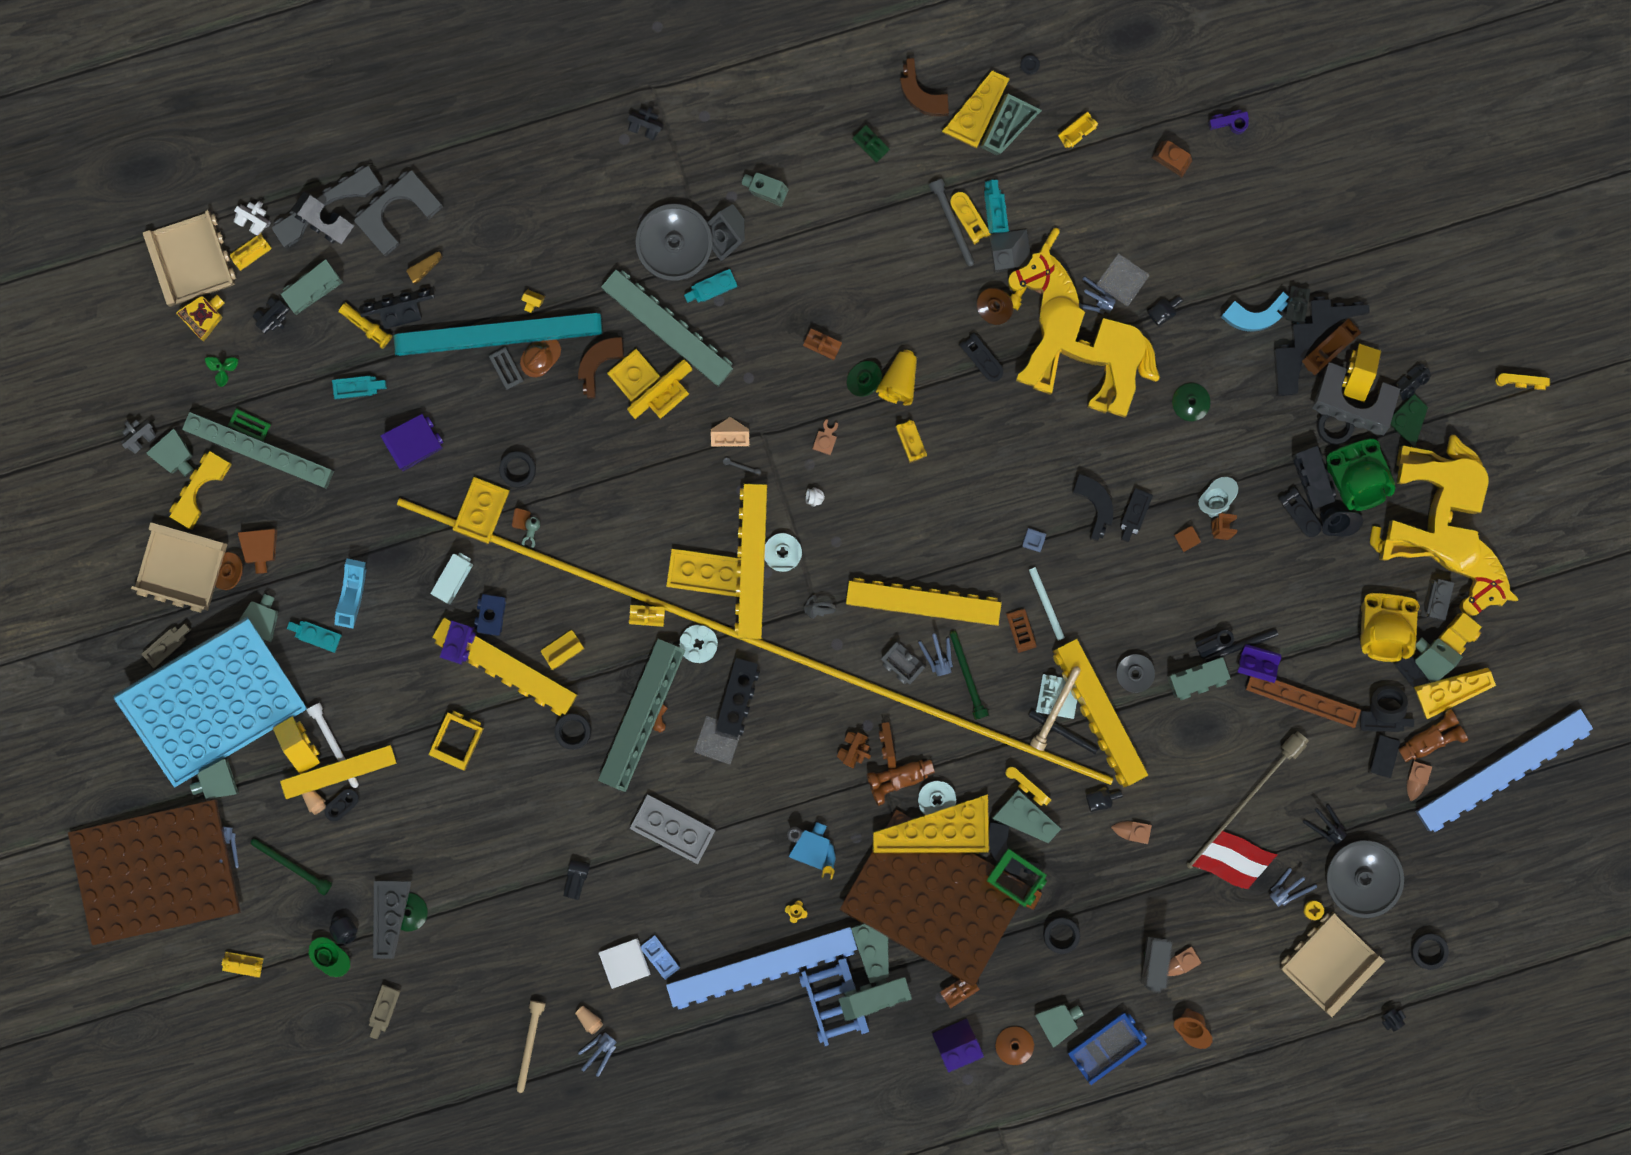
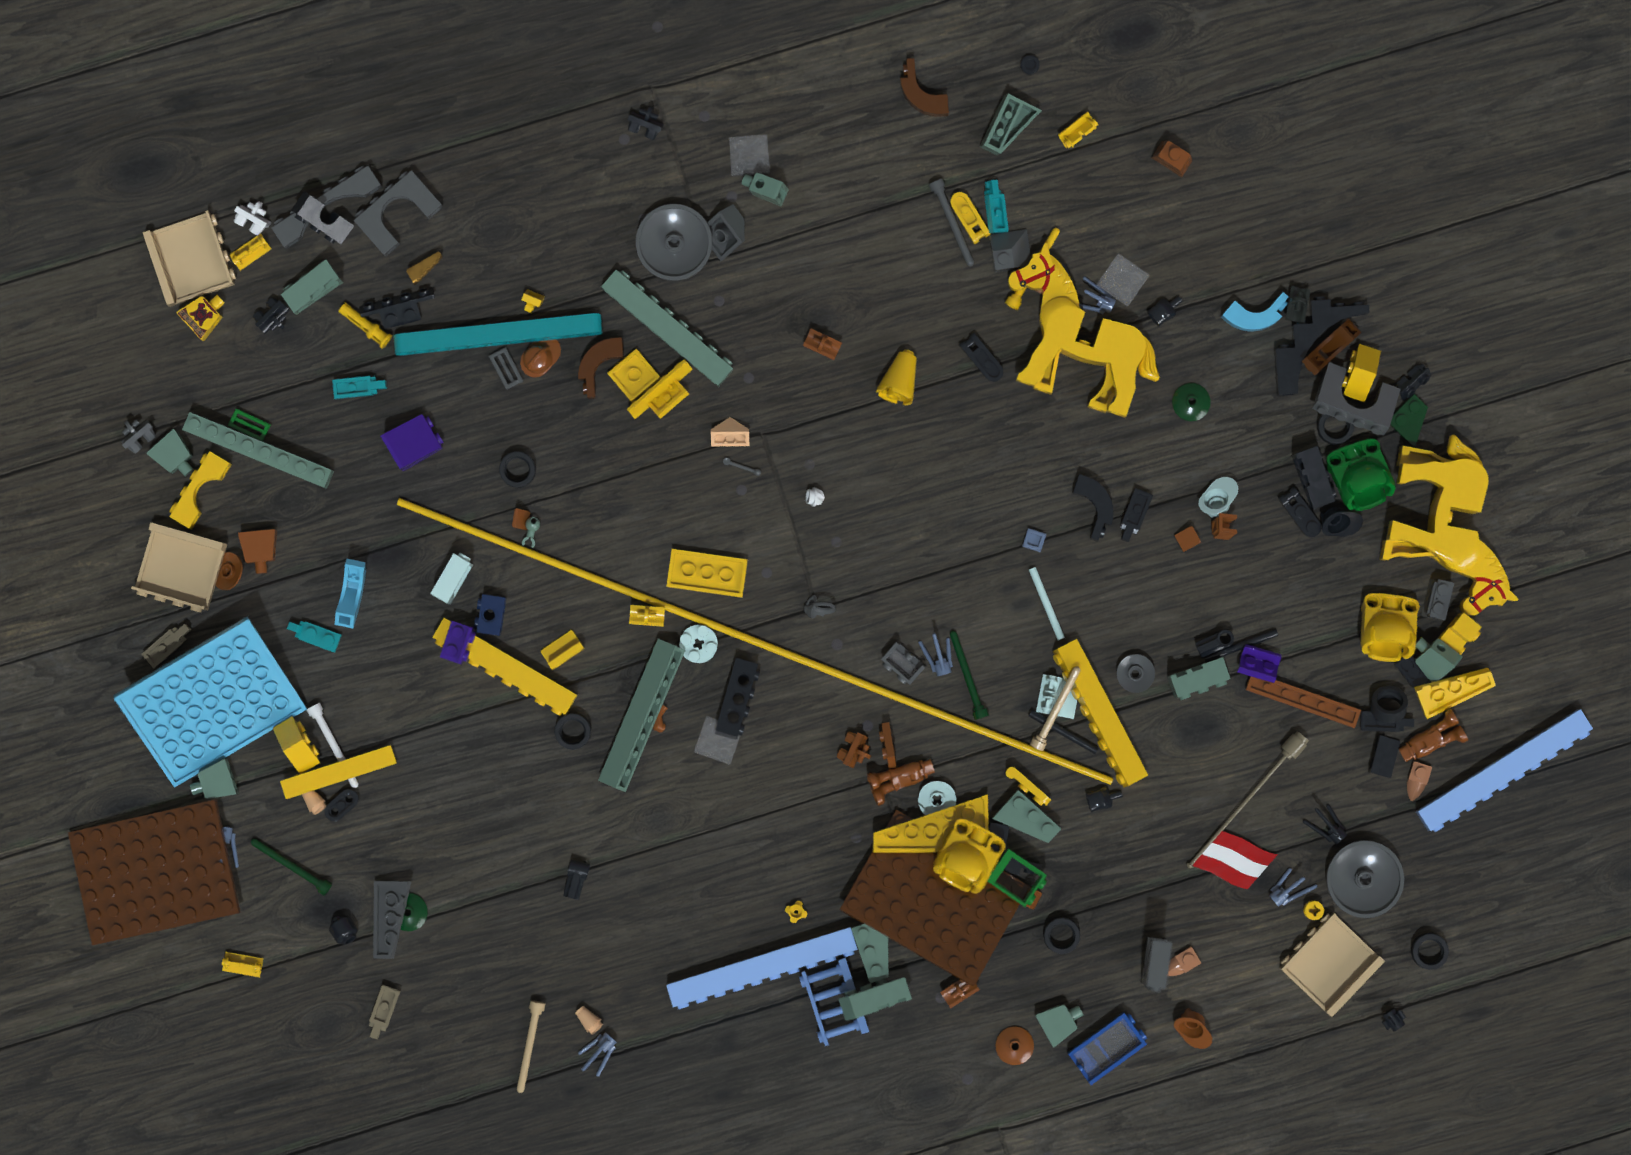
green plant [205,357,238,387] -> none
sand green torso [238,594,278,642] -> none
green piece [308,937,350,977] -> none
yellow window [428,711,484,770] -> none
yellow tile [453,477,510,544] -> none
white slope [599,938,651,989] -> none
light grey plate [630,794,716,864] -> none
light blue slope [641,936,680,980] -> none
teal hinge [684,269,738,303] -> none
yellow brick [735,484,767,639] -> none
light aqua plate [765,533,802,572] -> none
dark azure torso [787,822,836,879] -> none
nougat plate [813,419,838,456] -> none
yellow brick [846,578,1002,626] -> none
dark green dish [847,361,882,397] -> none
dark green hips [852,125,890,163] -> none
yellow hinge [895,420,927,463] -> none
dark purple slope [932,1018,984,1072] -> none
yellow wing [942,71,1009,148] -> none
reddish brown dish [977,288,1013,325] -> none
dark orange slope [1006,608,1036,653] -> none
nougat plate [1111,821,1152,844] -> none
dark purple plate [1208,110,1249,134] -> none
yellow arm [1370,526,1384,553] -> none
yellow plate [1495,373,1550,390] -> none
none -> clear tile [729,135,770,176]
none -> yellow piece [933,819,1005,894]

